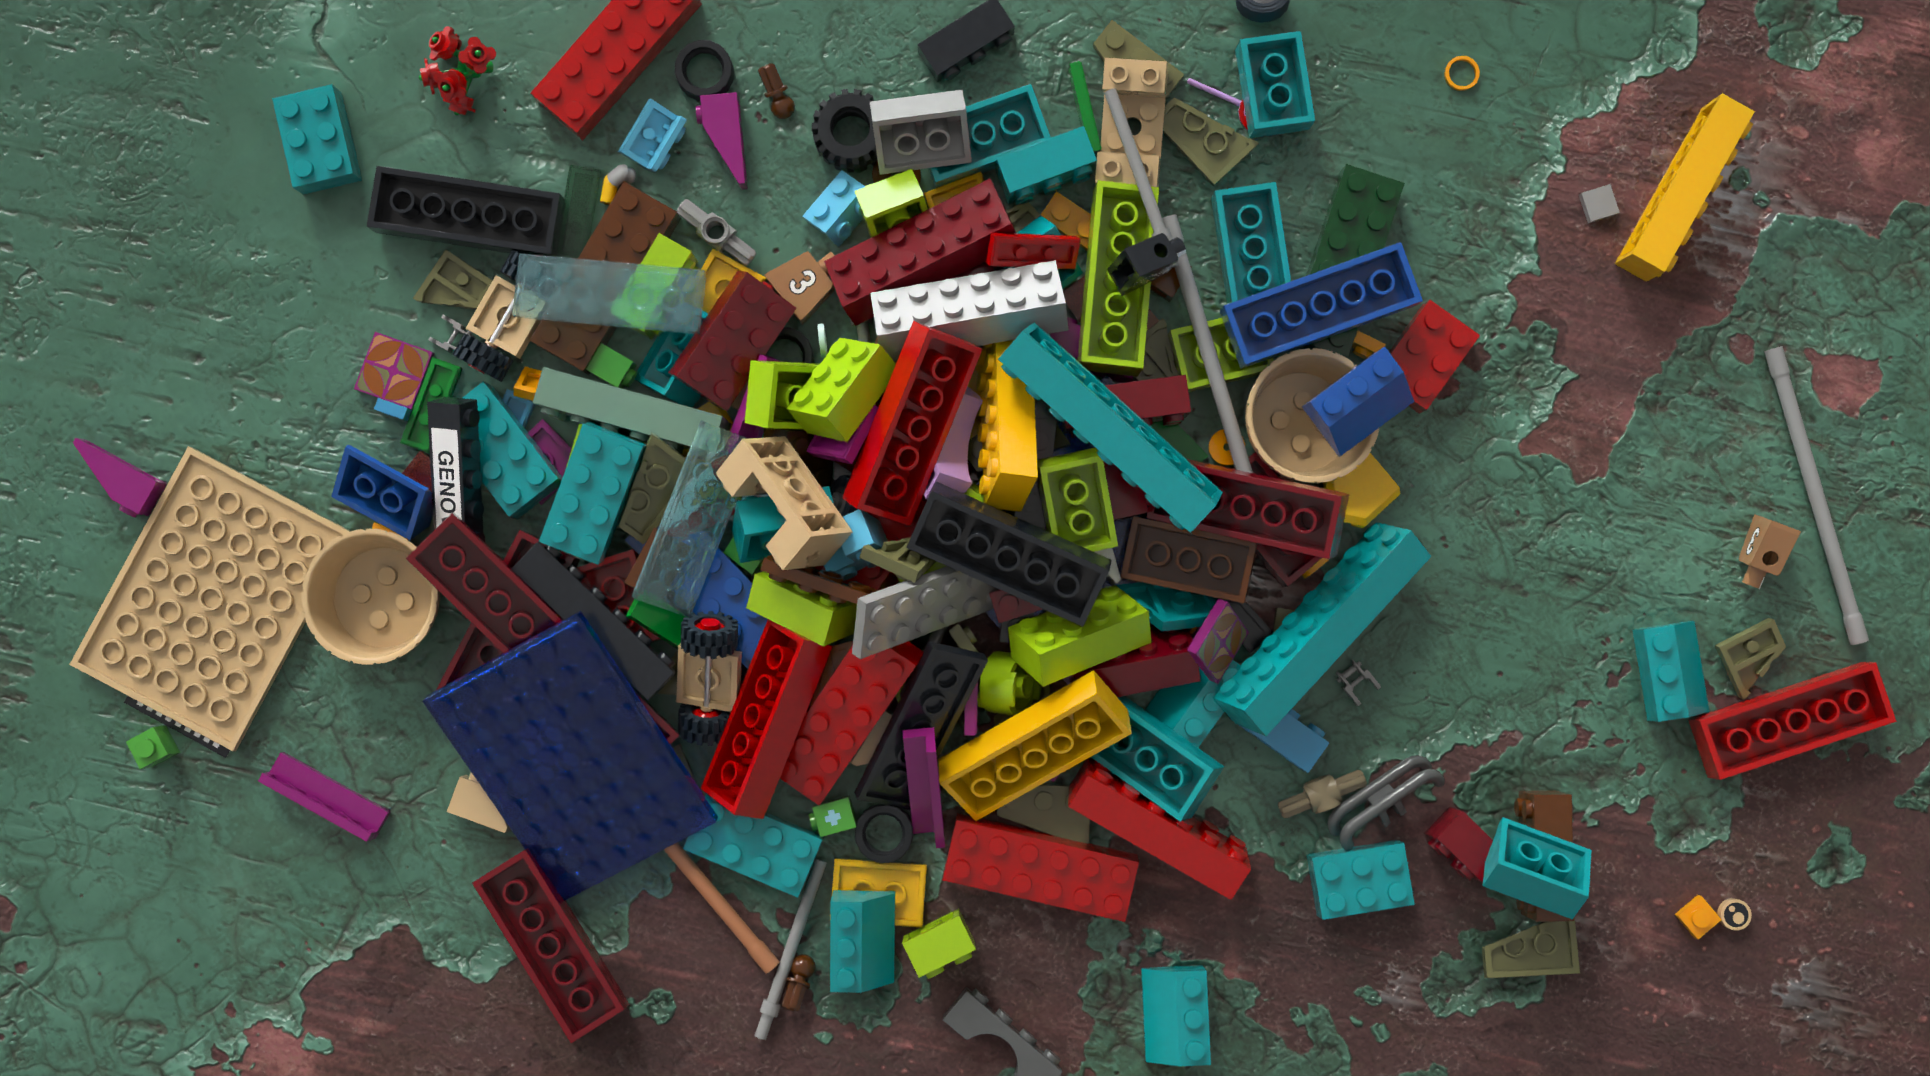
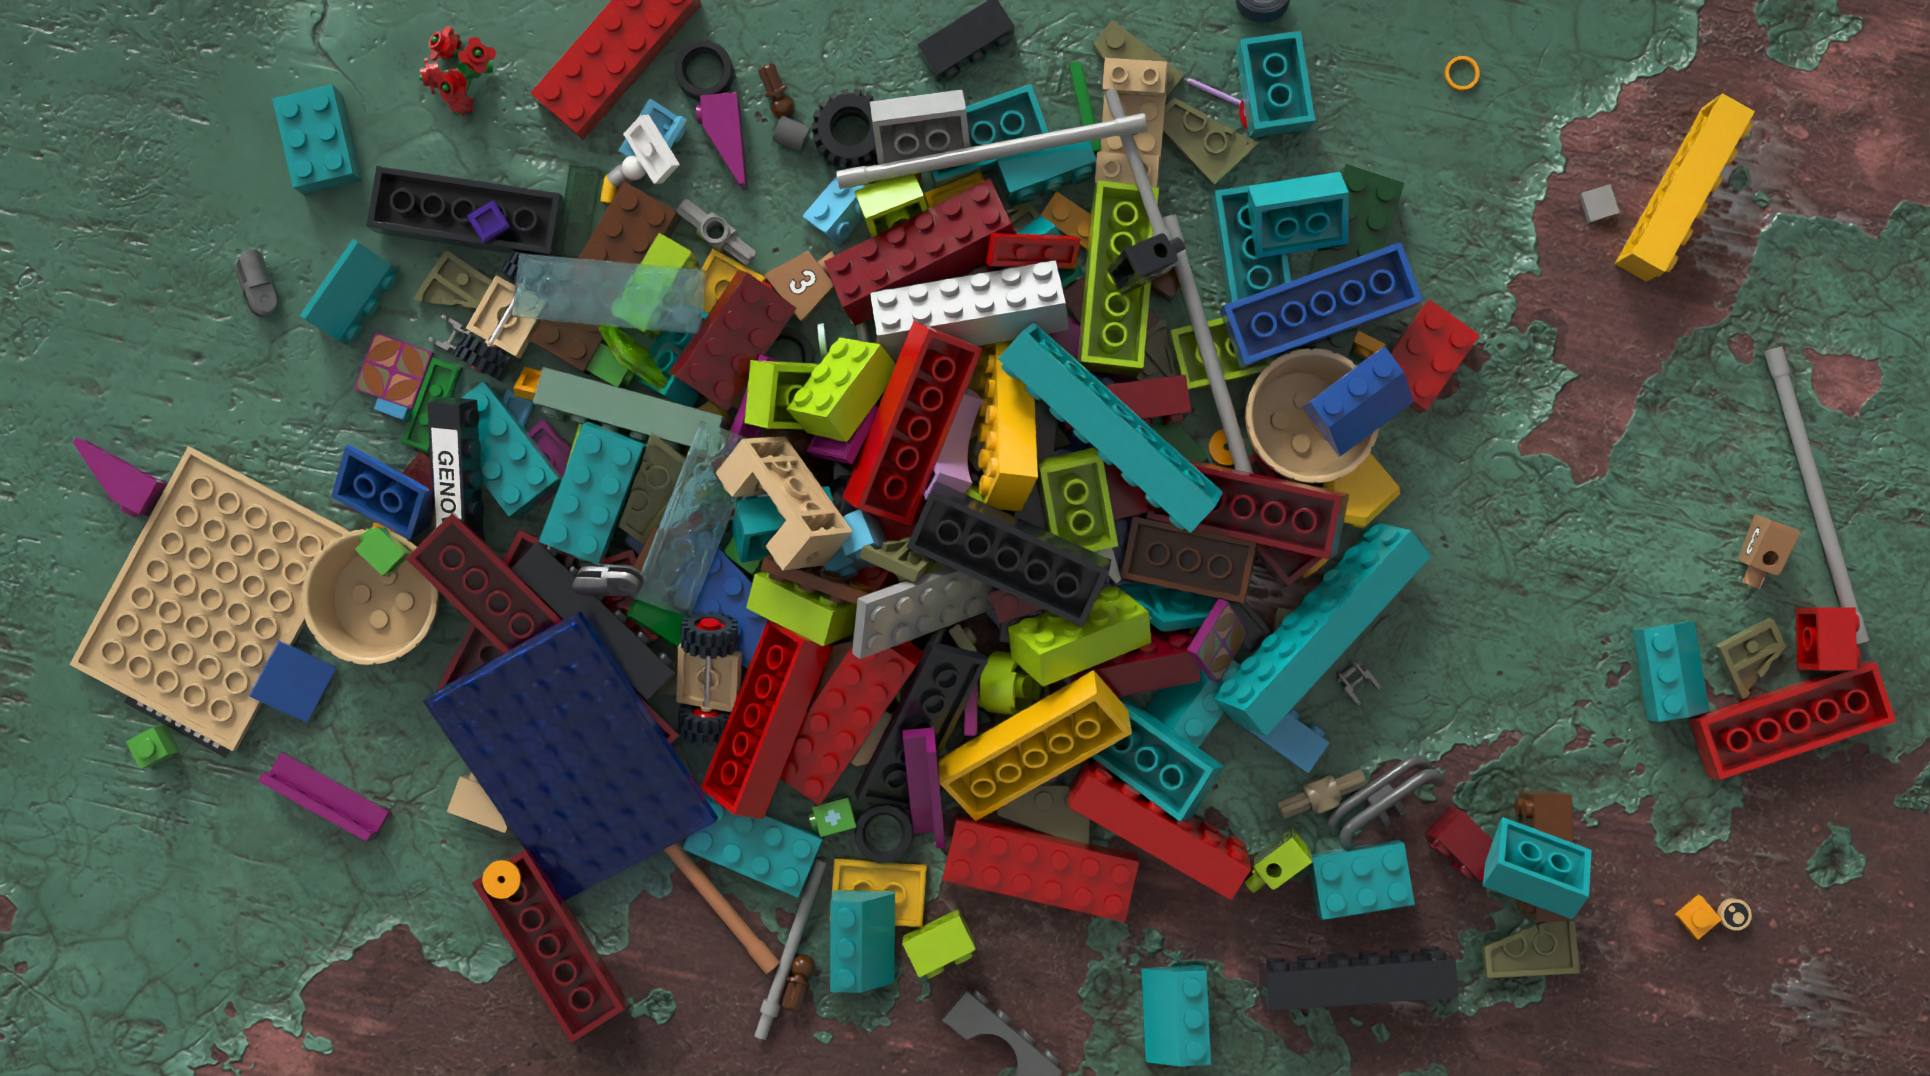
none -> flat silver arm [234,249,278,318]
none -> blue tile [249,640,336,723]
none -> teal slope [300,239,398,345]
none -> bright green brick [355,526,410,577]
none -> dark purple tile [467,200,511,244]
none -> light orange wheel [482,860,521,899]
none -> flat silver arm [572,563,643,596]
none -> clear neon green tile [598,321,667,391]
none -> white plate [622,115,680,184]
none -> dark grey piece [772,116,811,153]
none -> light grey piece [837,113,1148,189]
none -> lime torso [1244,826,1312,893]
none -> teal slope [1248,172,1349,258]
none -> black brick [1258,946,1459,1011]
none -> red brick [1795,607,1861,670]

